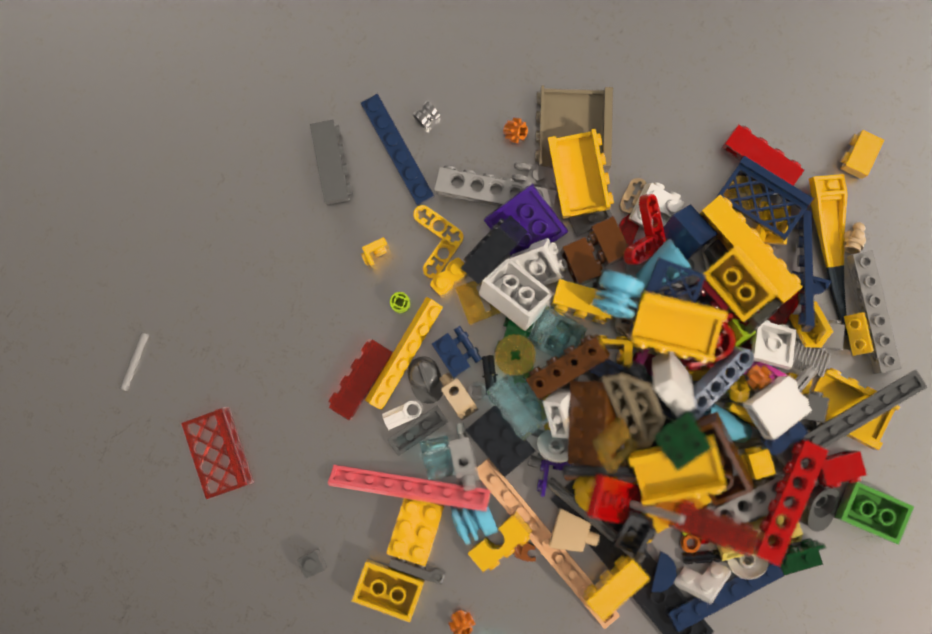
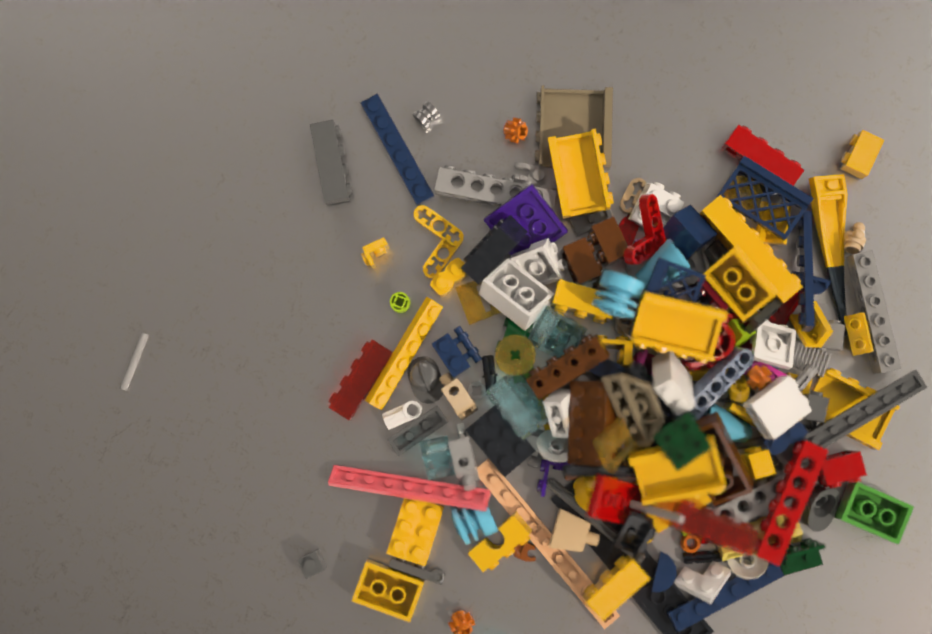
clear red fence [181,407,254,499] -> none

